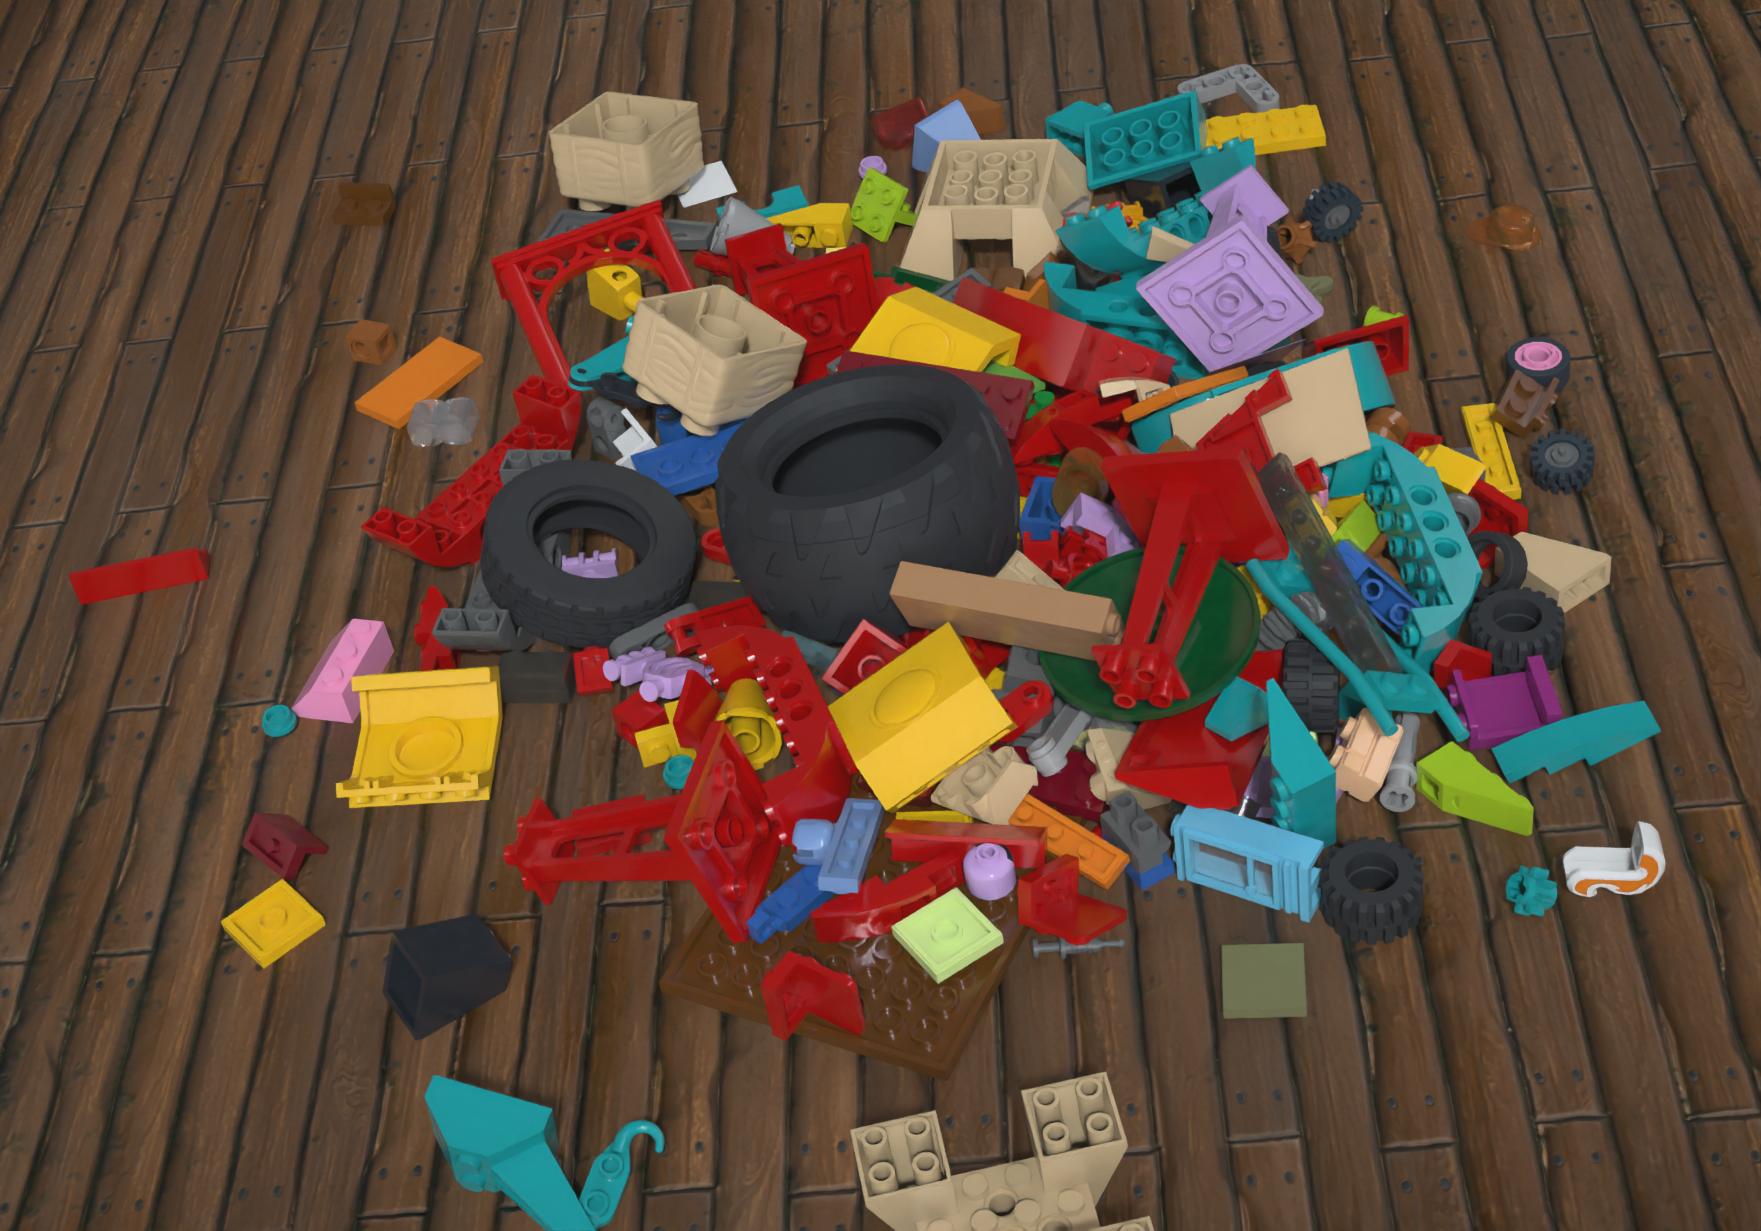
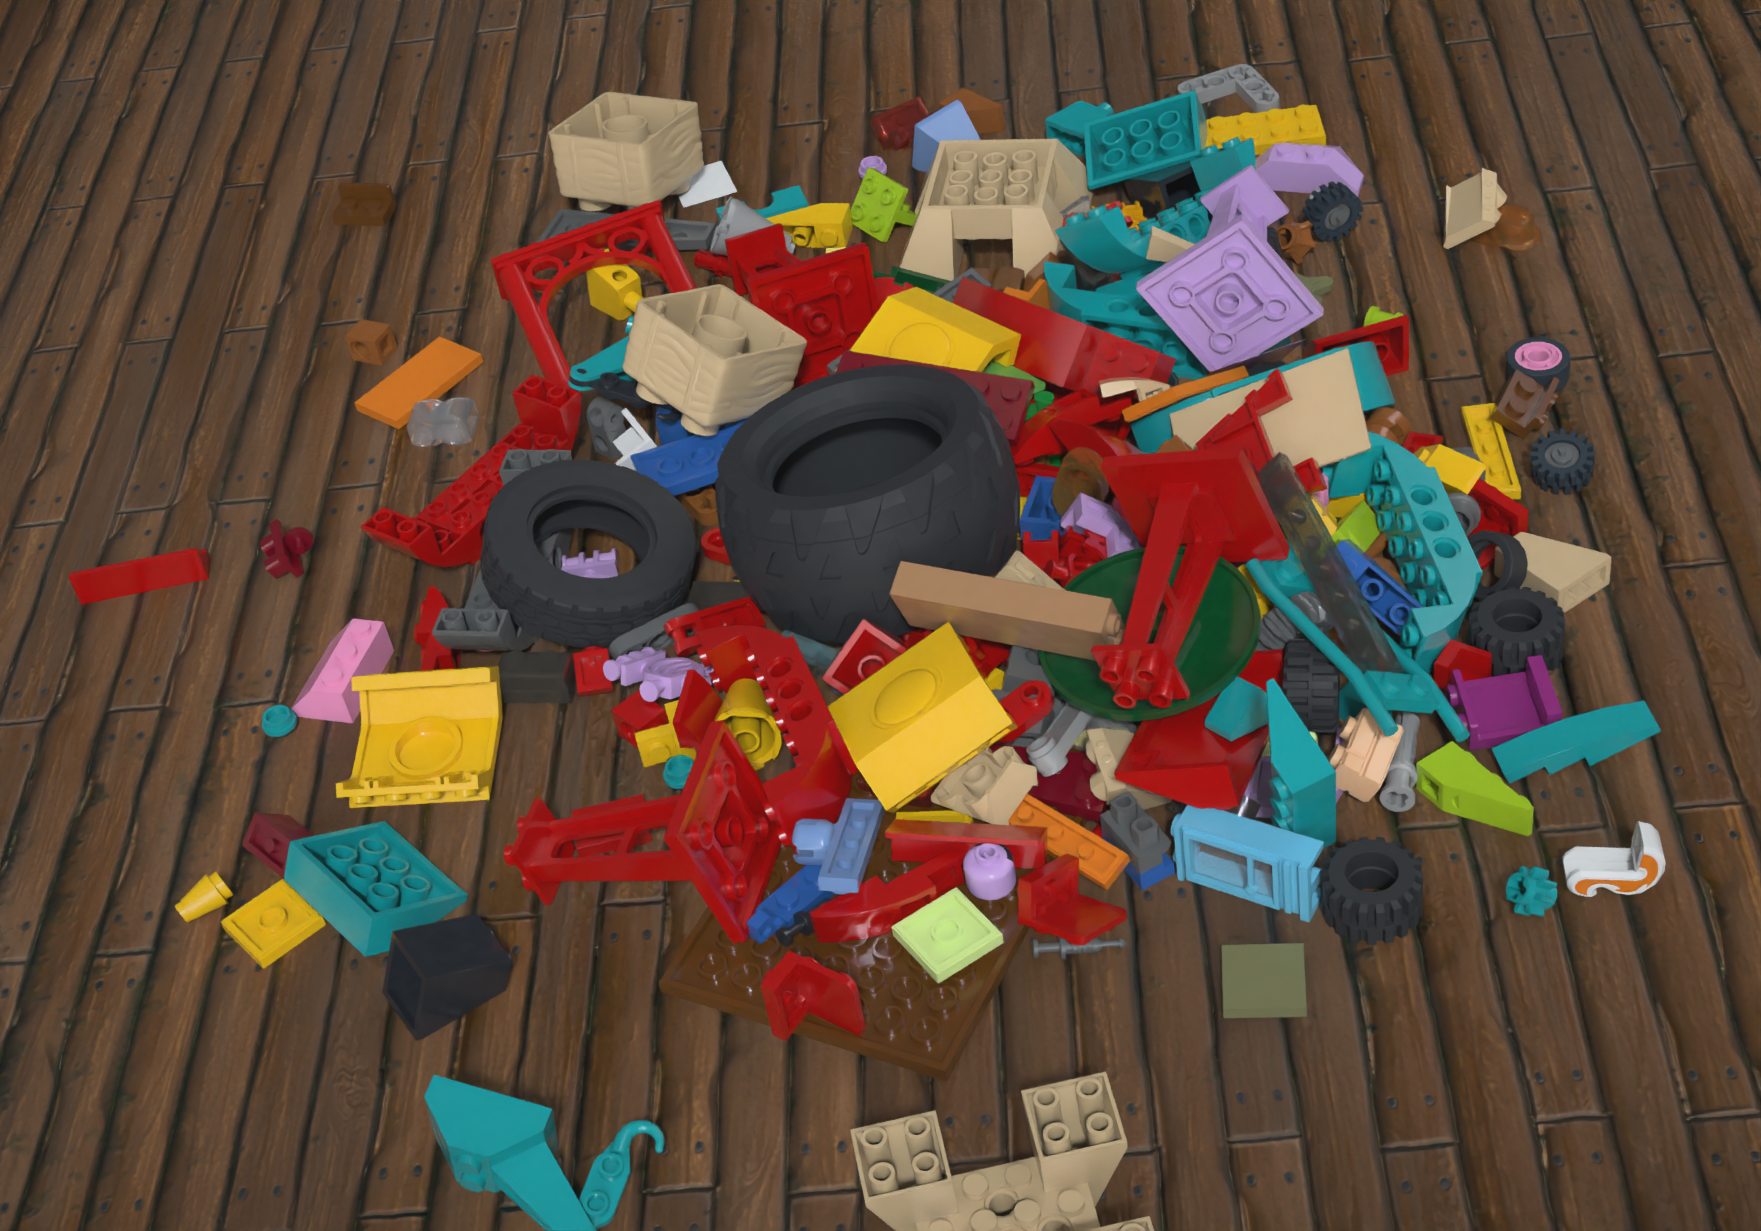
none -> yellow cone [175,871,234,923]
none -> dark red hips [260,519,313,579]
none -> teal slope [284,821,468,957]
none -> black piece [775,894,842,947]
none -> lavender wedge [1256,142,1364,197]
none -> tan slope [1443,168,1507,249]

